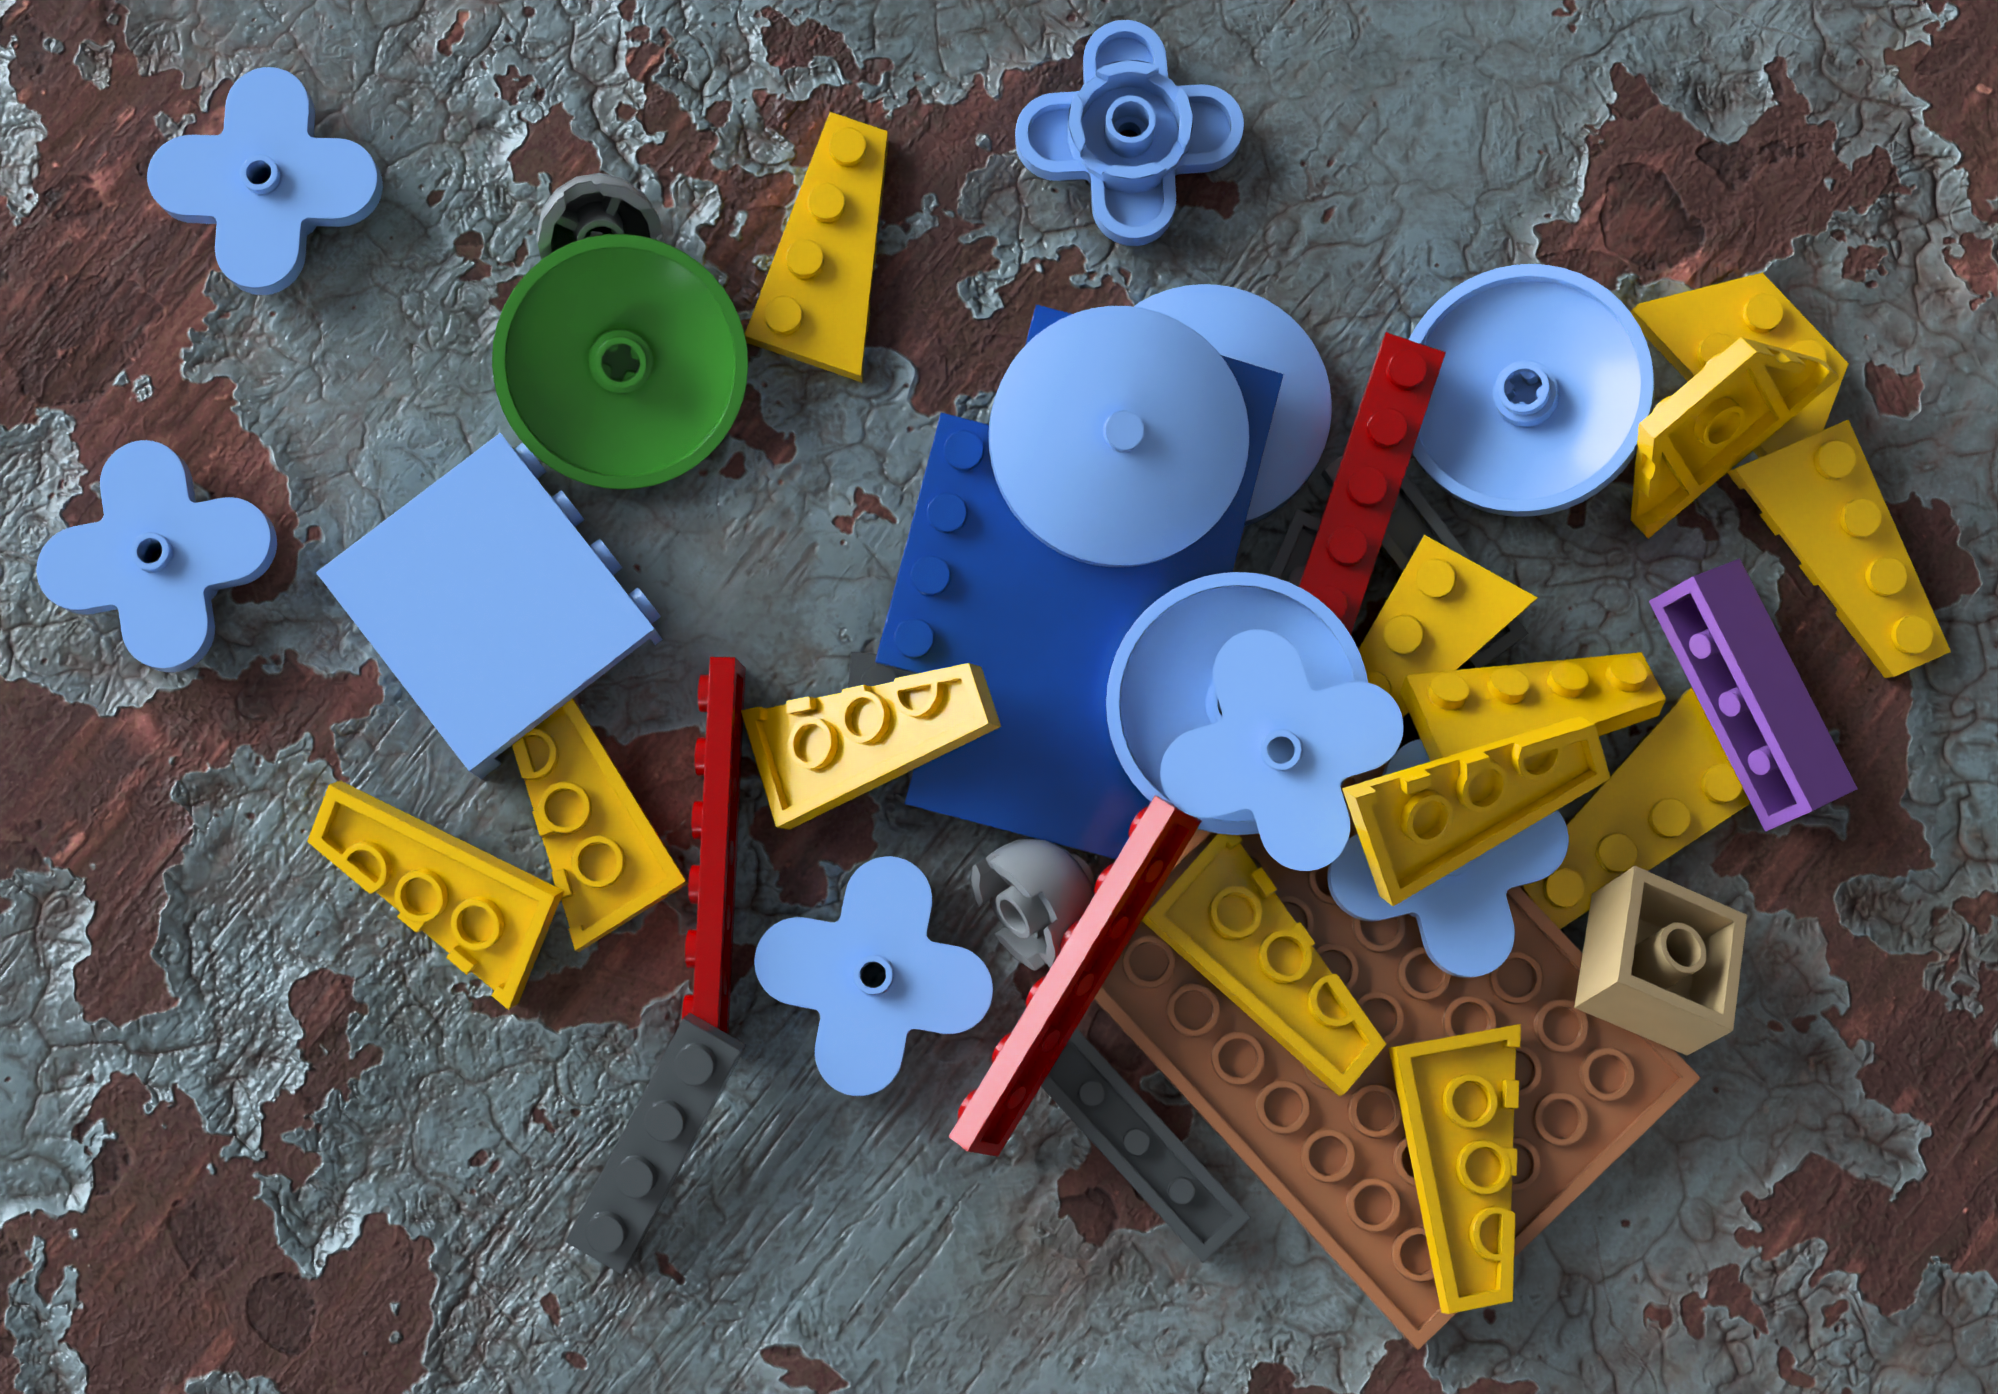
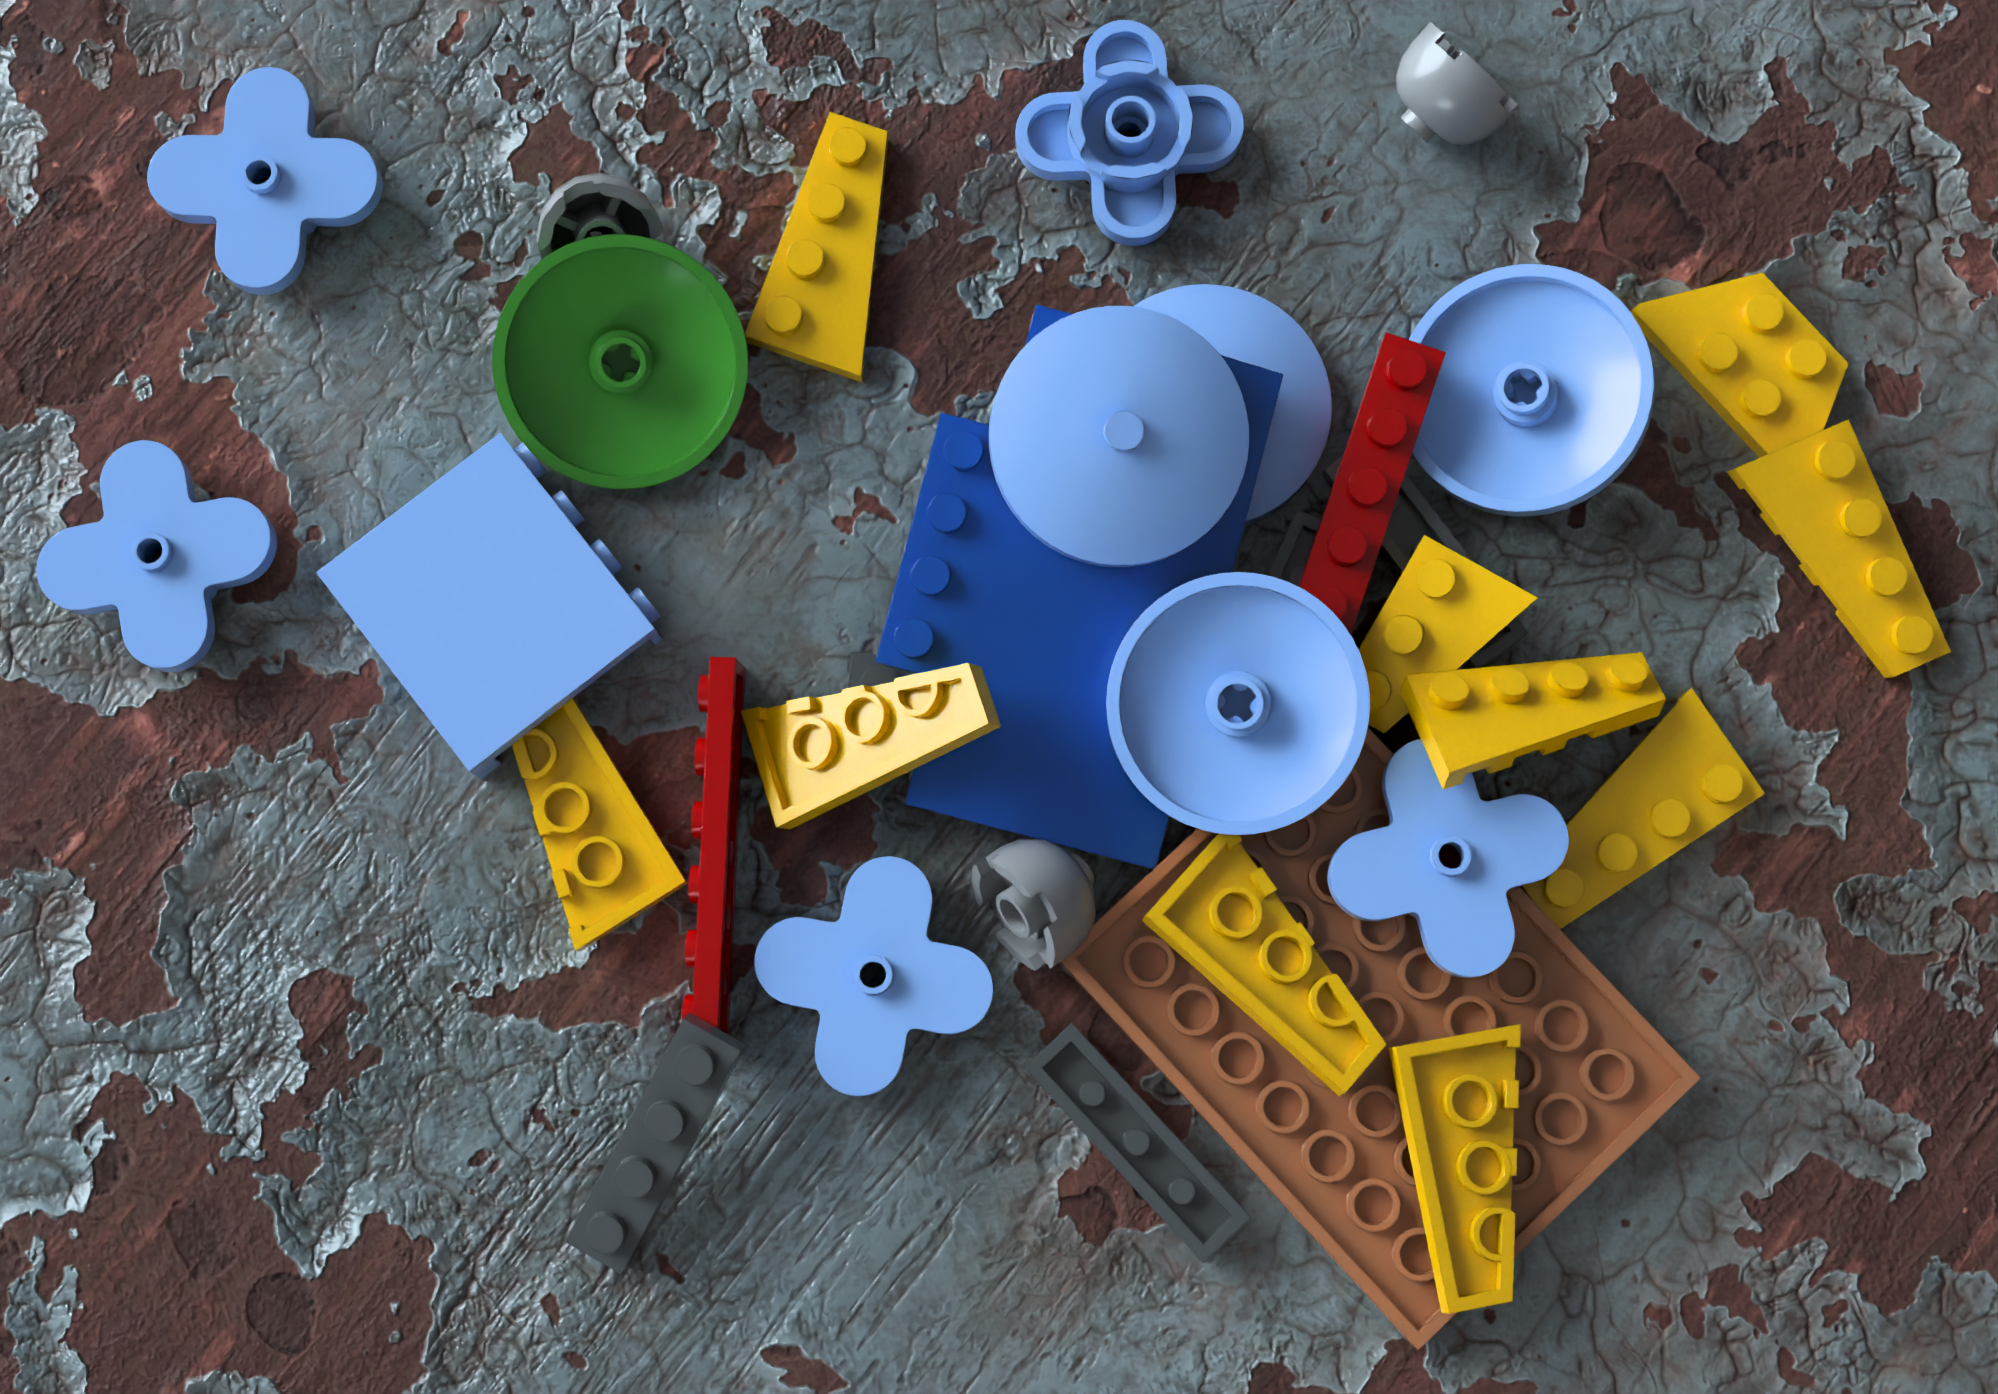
yellow wing [307,780,564,1010] -> none
red plate [948,795,1202,1157] -> none
light blue plant [1160,629,1404,871] -> none
yellow wing [1342,716,1611,906] -> none
tan brick [1574,866,1747,1056] -> none
yellow wing [1630,337,1839,539] -> none
medium lavender brick [1649,558,1858,832] -> none
none -> light grey cylinder [1396,22,1520,144]

